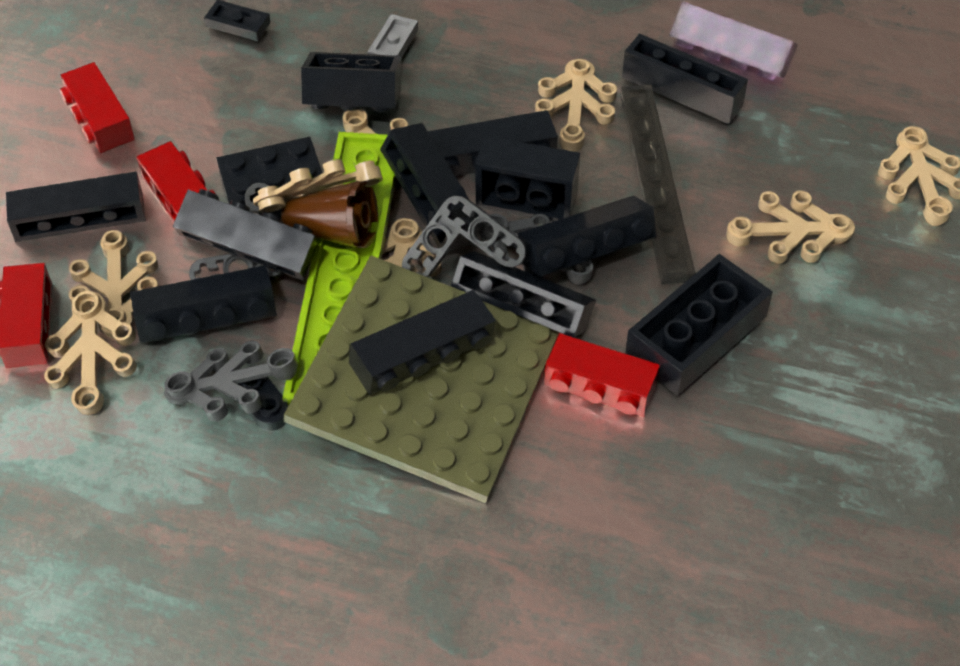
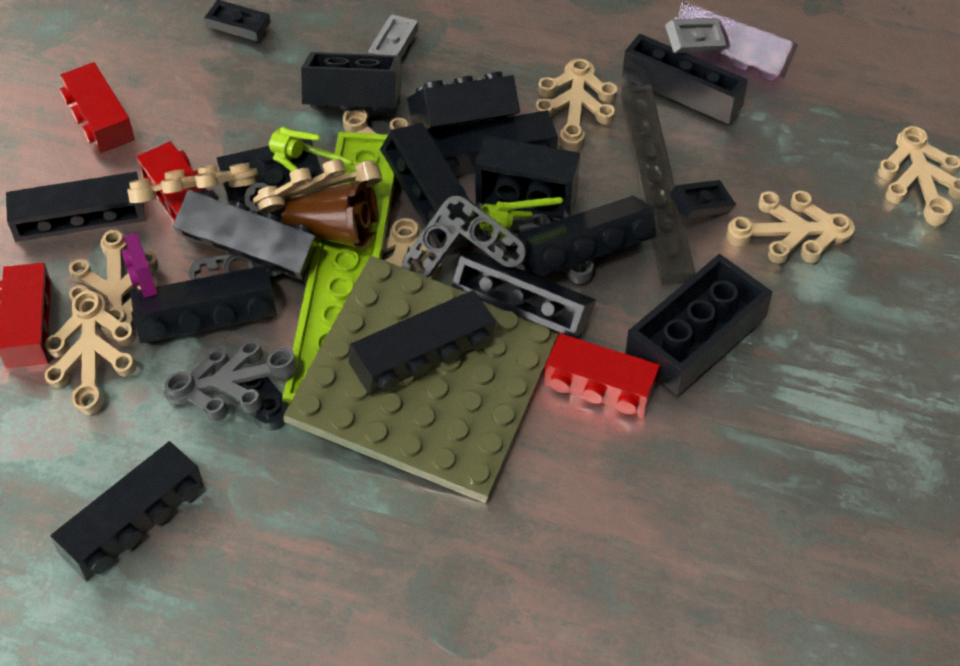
none -> black brick [50,441,204,582]
none -> magenta plate [121,232,157,298]
none -> tan plant [127,163,258,203]
none -> lime plant [269,126,353,172]
none -> black brick [407,71,521,131]
none -> lime plant [479,197,563,239]
none -> light grey plate [665,18,727,53]
none -> black plate [669,180,736,219]

